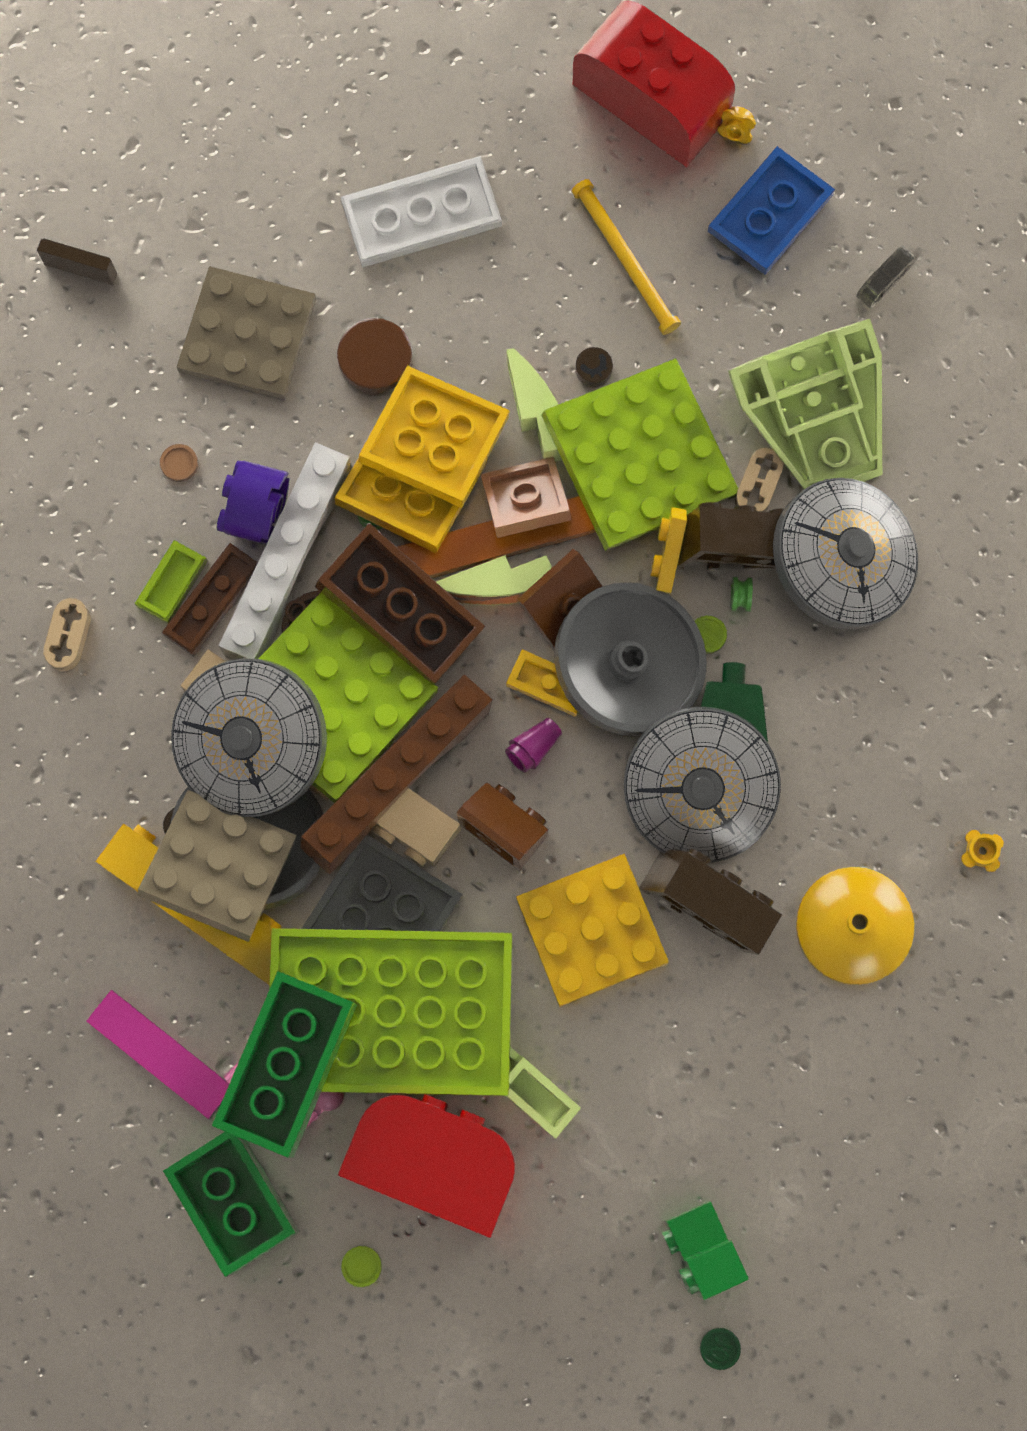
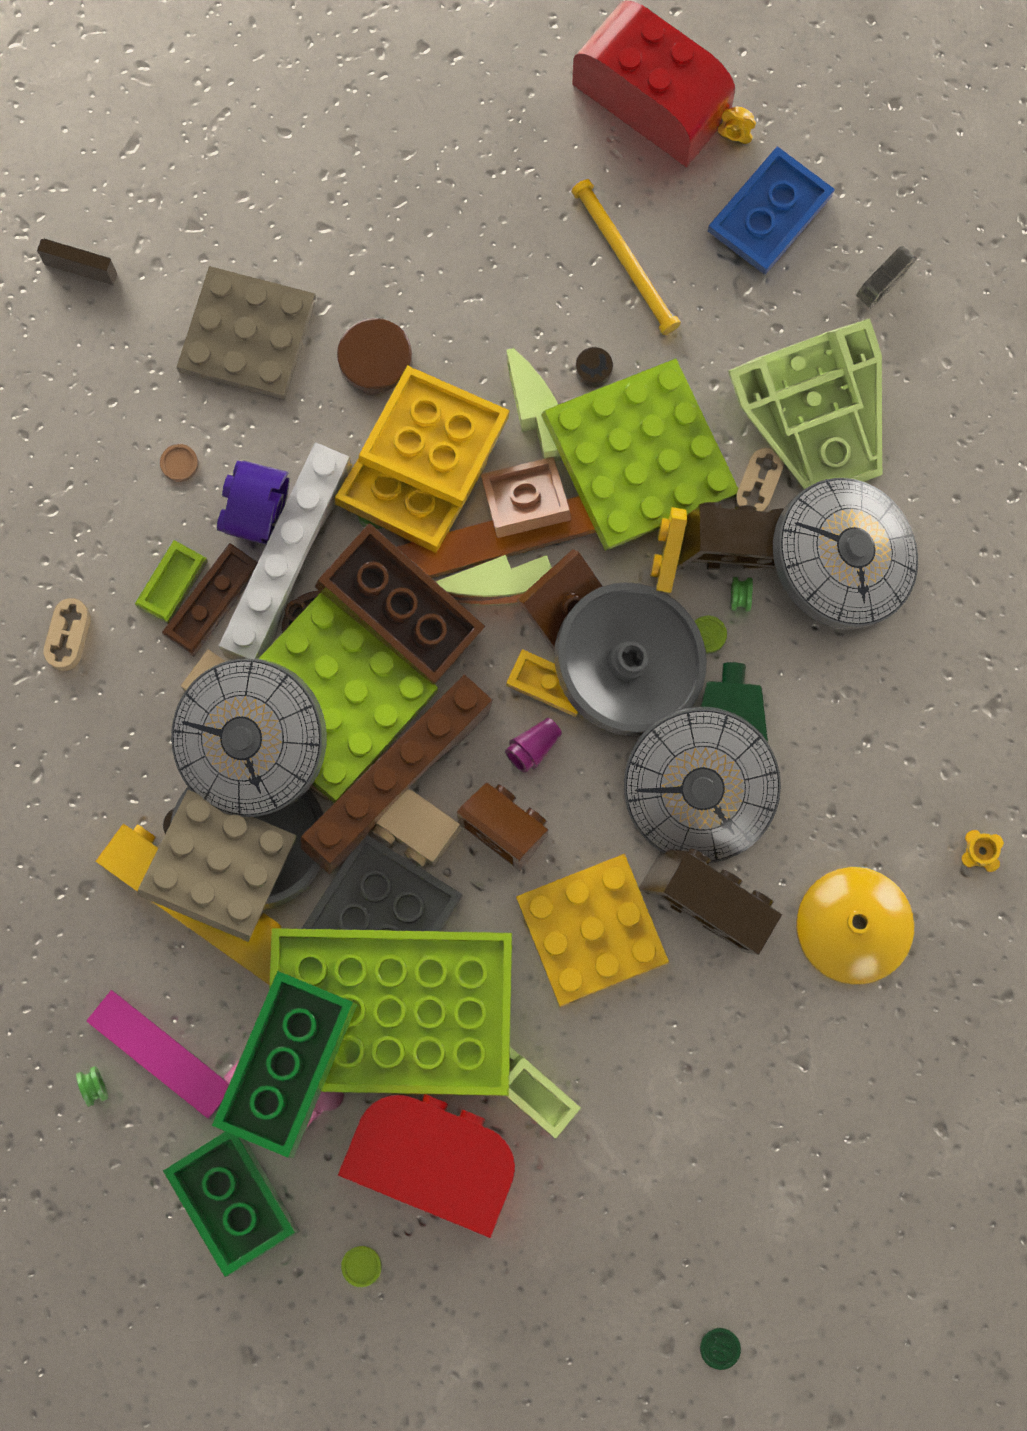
white tile [341,156,502,268] -> none
green brick [662,1201,749,1300] -> none
none -> bright green bush [76,1066,108,1107]

